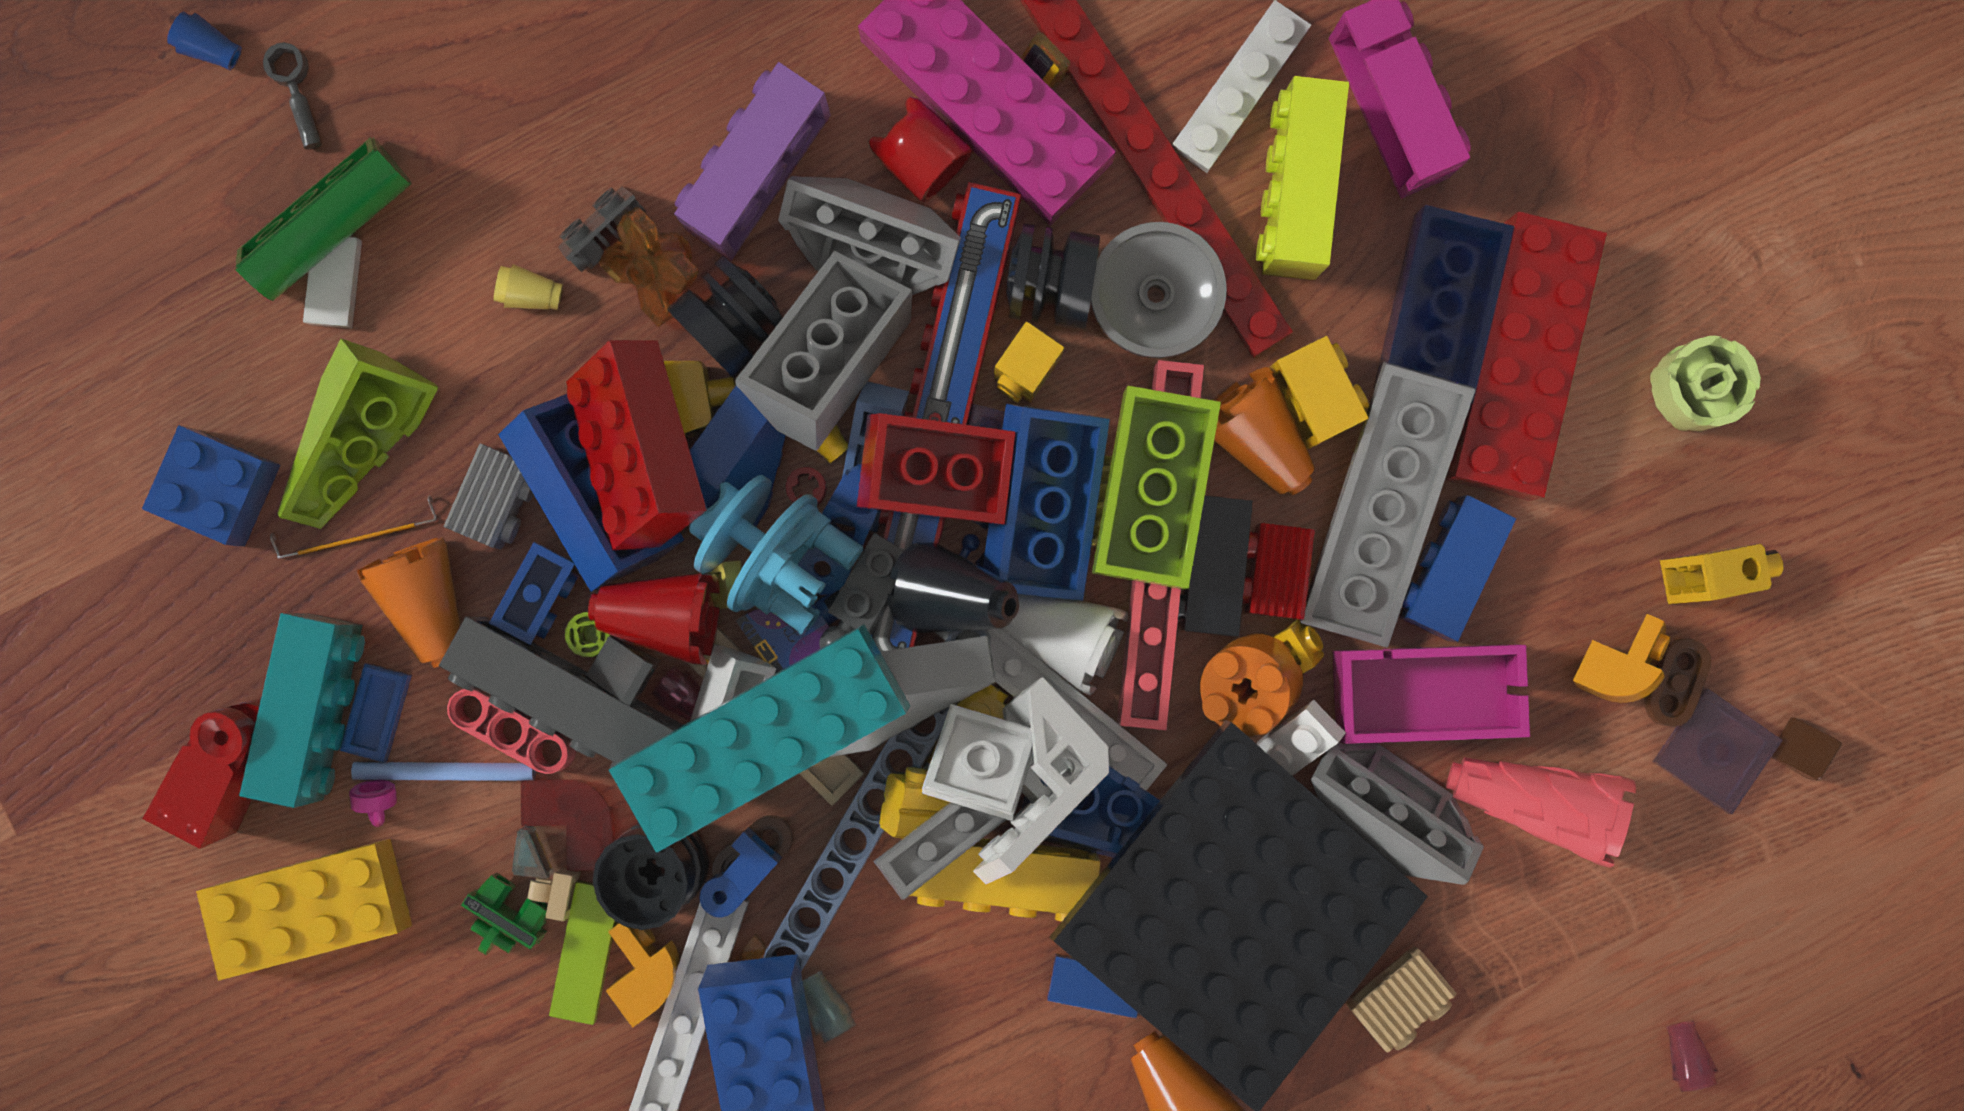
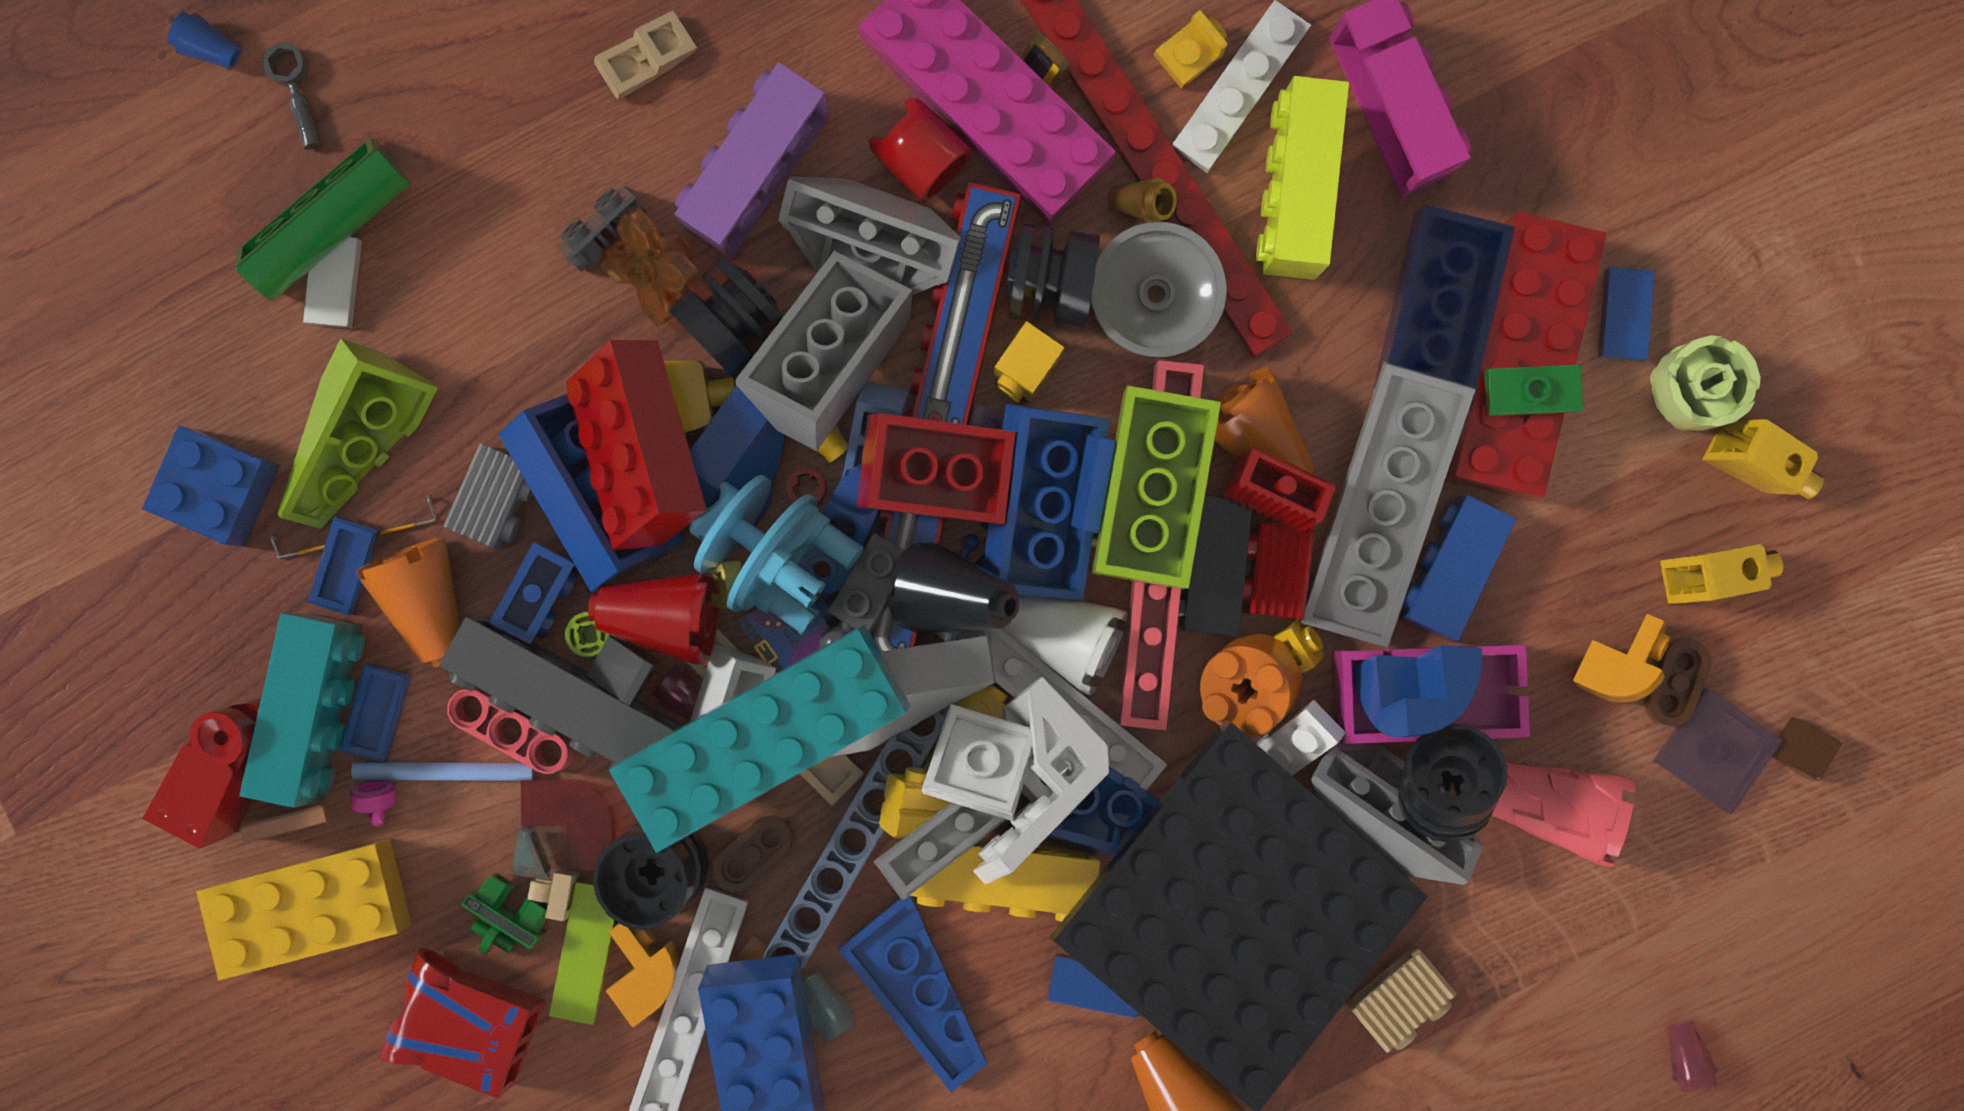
light yellow cone [494,264,563,310] -> none
blue leg [699,827,782,918] -> none
yellow brick [1269,336,1369,450] -> none
none -> nougat tile [241,804,329,843]
none -> blue tile [307,516,381,616]
none -> red piece [378,948,545,1098]
none -> tan slope [594,10,697,100]
none -> blue wing [838,896,987,1092]
none -> blue tile [1071,435,1117,533]
none -> pearl gold cone [1108,178,1176,223]
none -> yellow bracket [1154,10,1228,89]
none -> red brick [1223,446,1336,533]
none -> blue brick [1353,645,1482,738]
none -> black wheel [1397,723,1507,843]
none -> green plate [1484,365,1583,416]
none -> blue tile [1598,267,1655,362]
none -> yellow torso [1702,419,1824,499]

